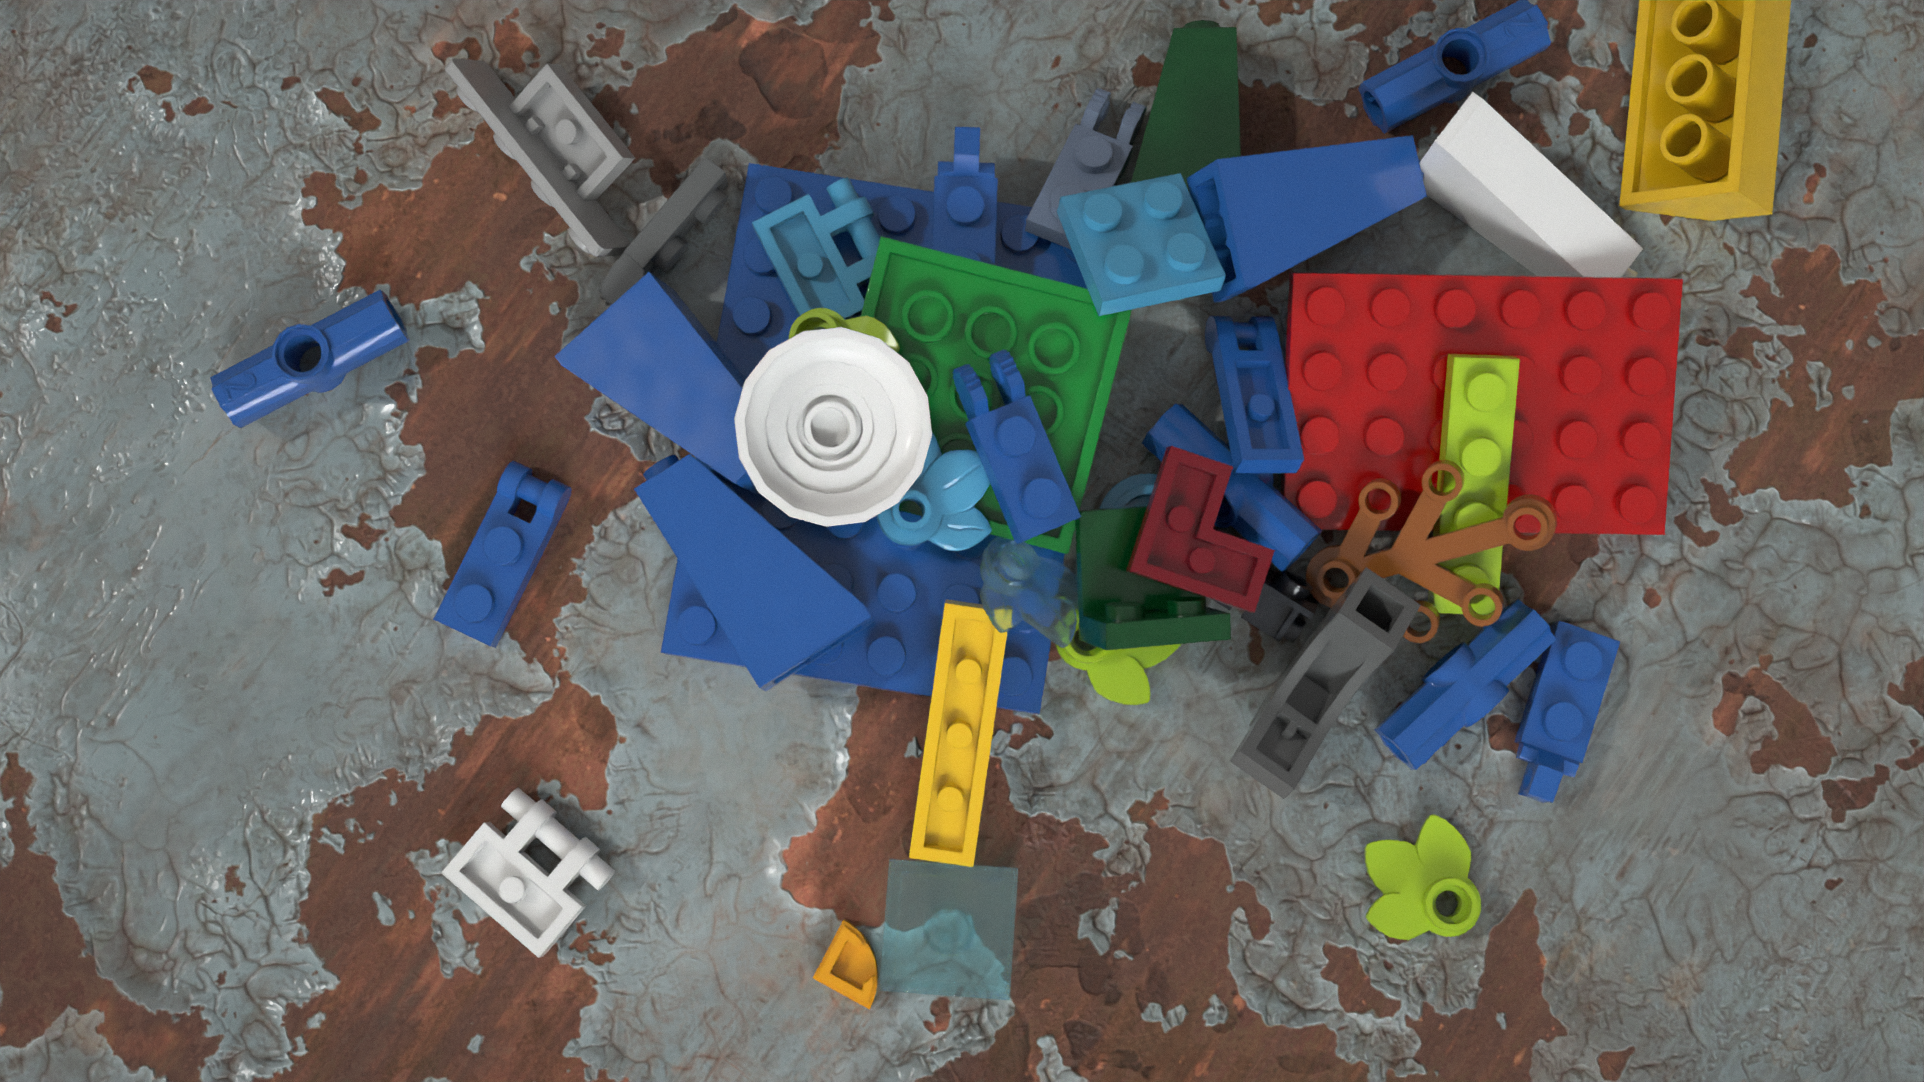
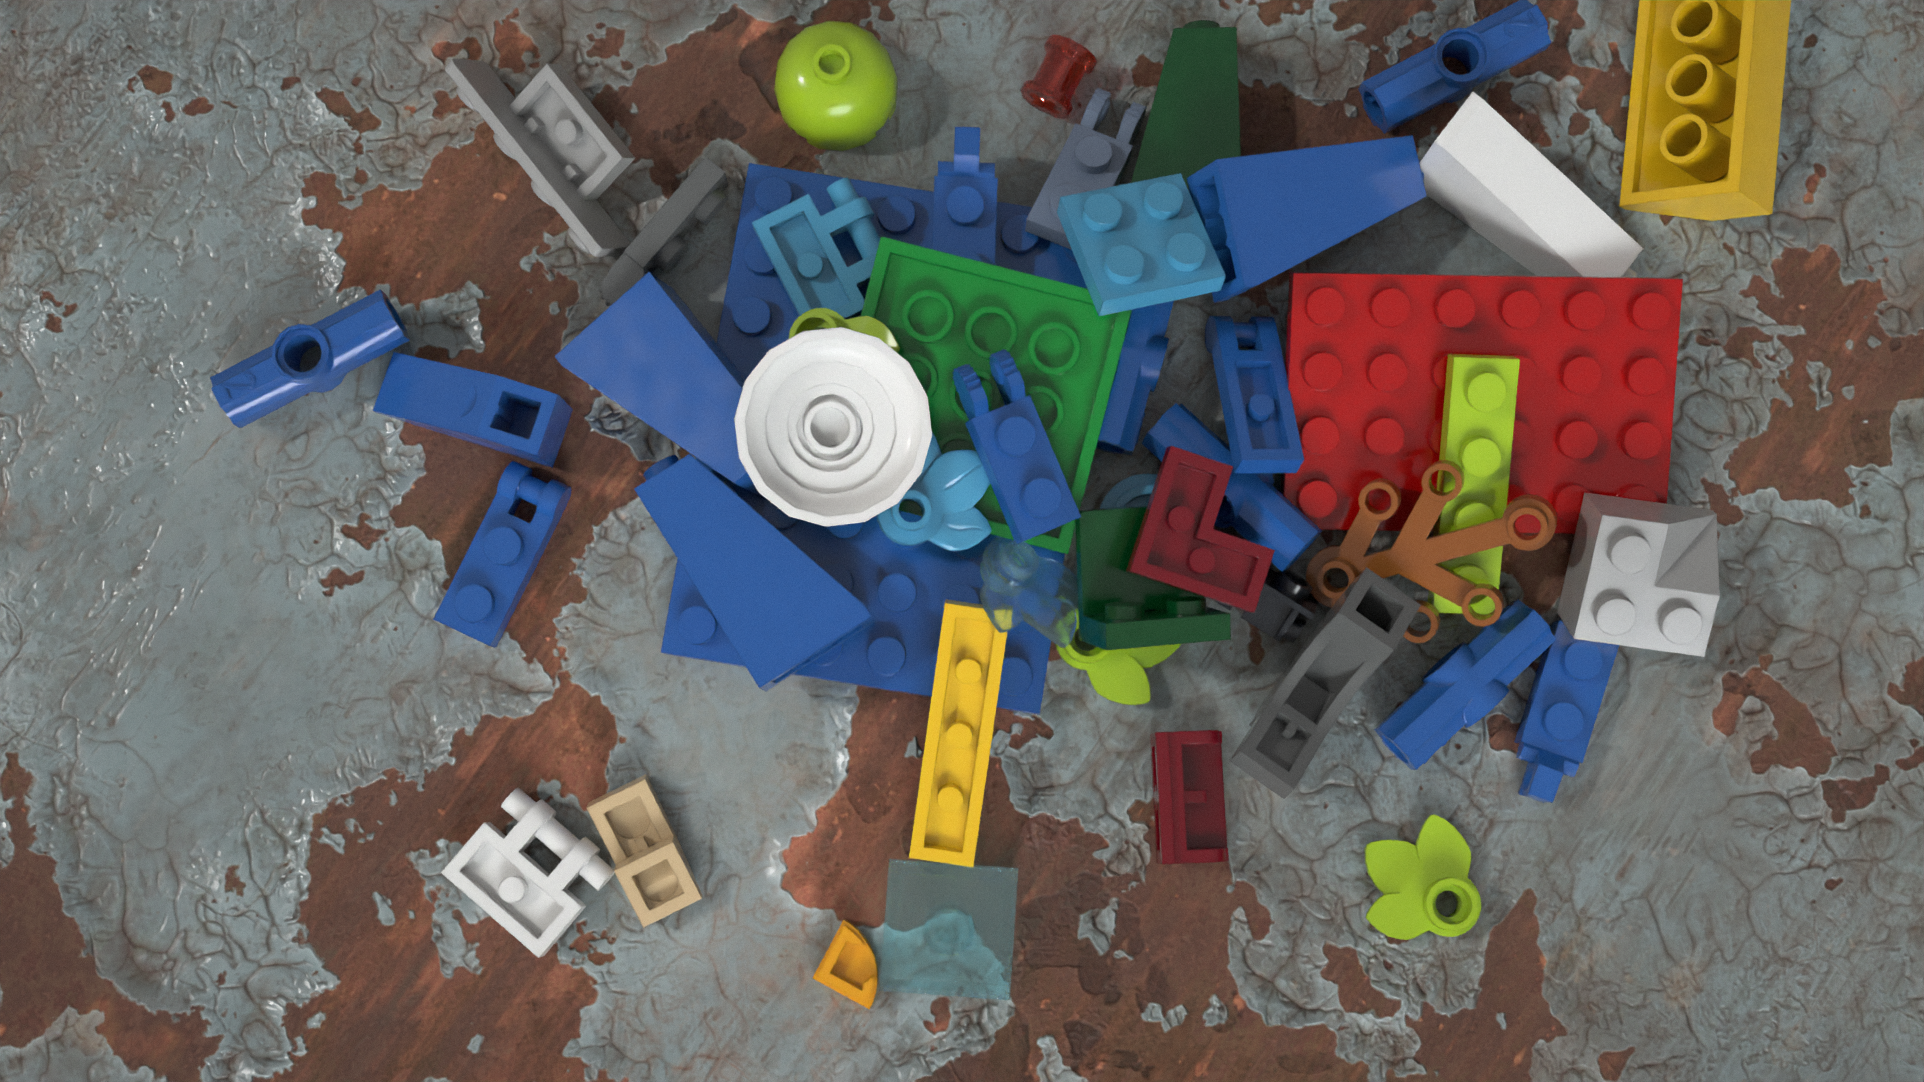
none -> blue slope [373,352,573,468]
none -> tan slope [586,774,702,928]
none -> lime cylinder [774,21,898,151]
none -> clear red bush [1020,35,1097,119]
none -> blue piece [1096,301,1174,456]
none -> dark red hinge [1150,730,1229,865]
none -> light grey slope [1557,492,1720,657]

